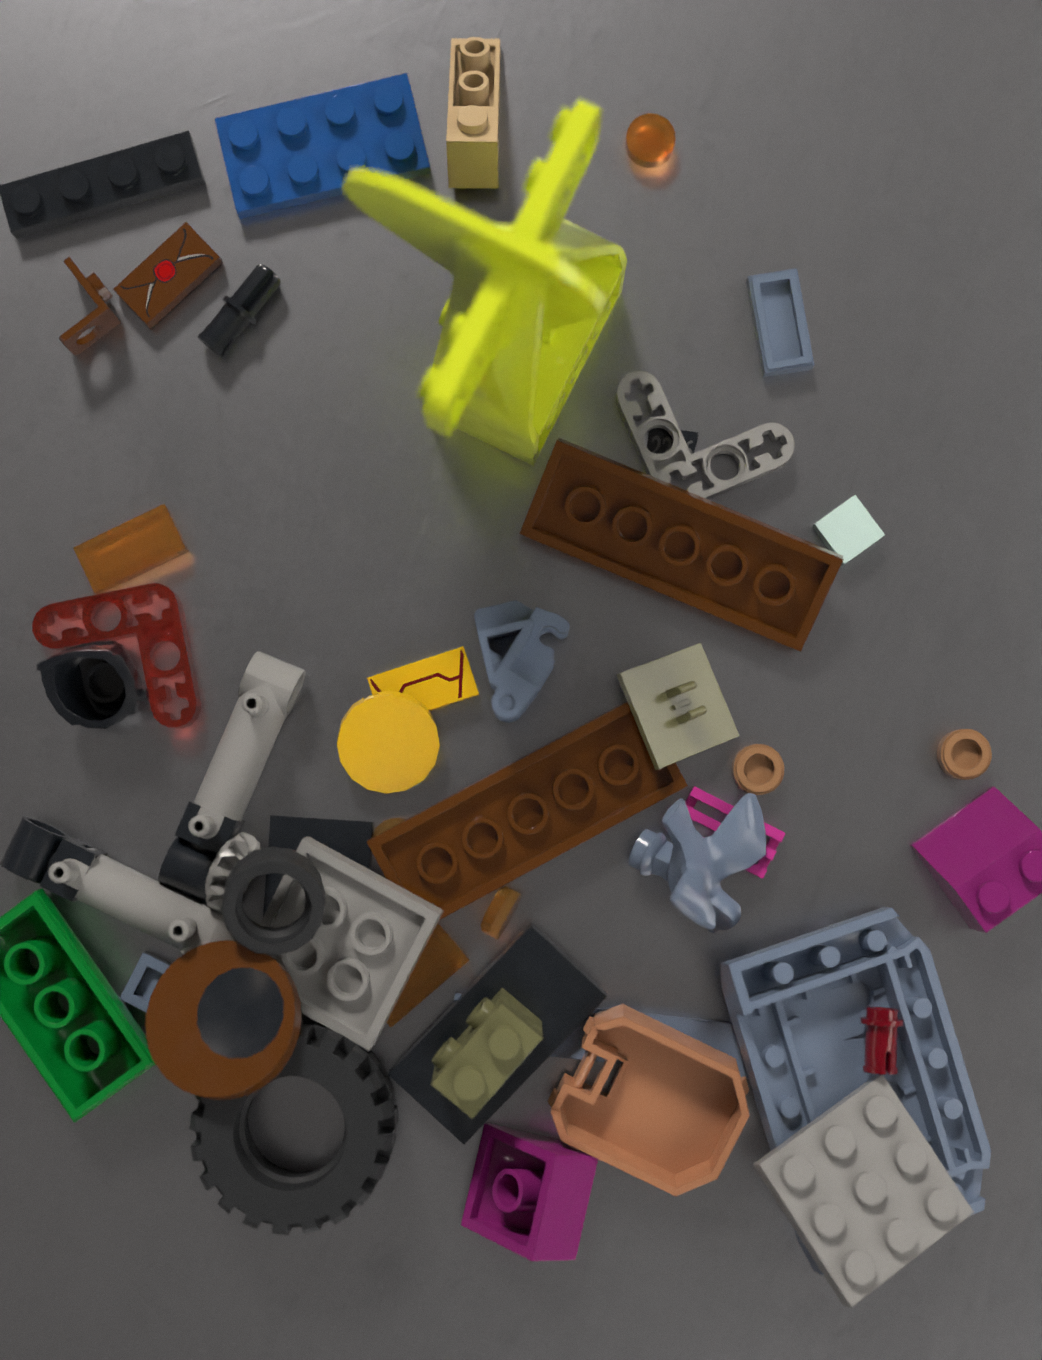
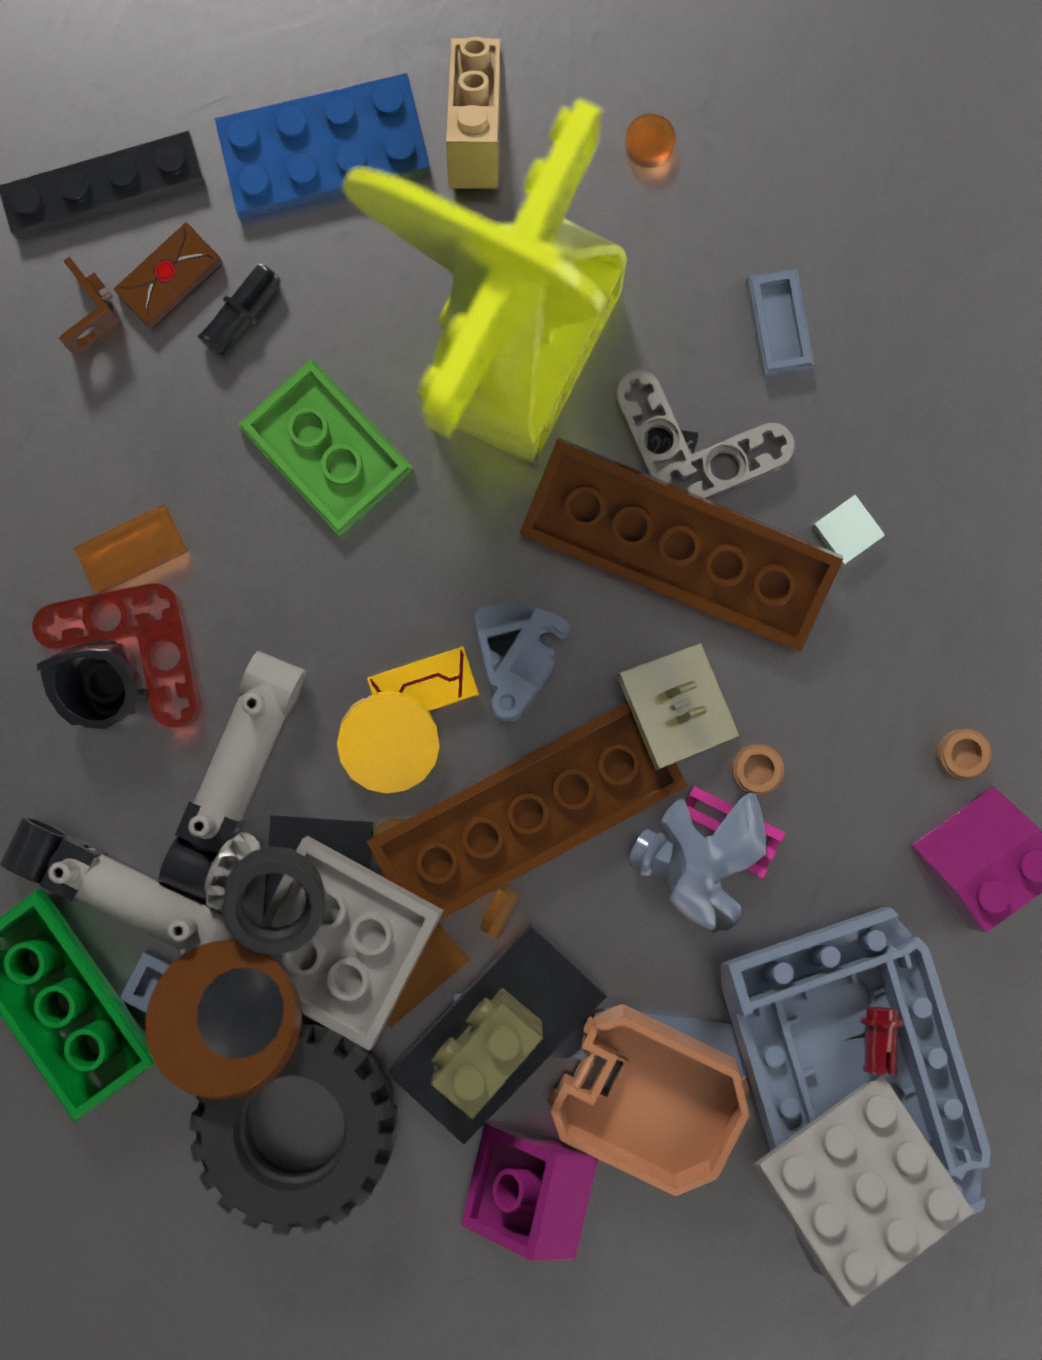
none -> bright green tile [237,358,414,537]

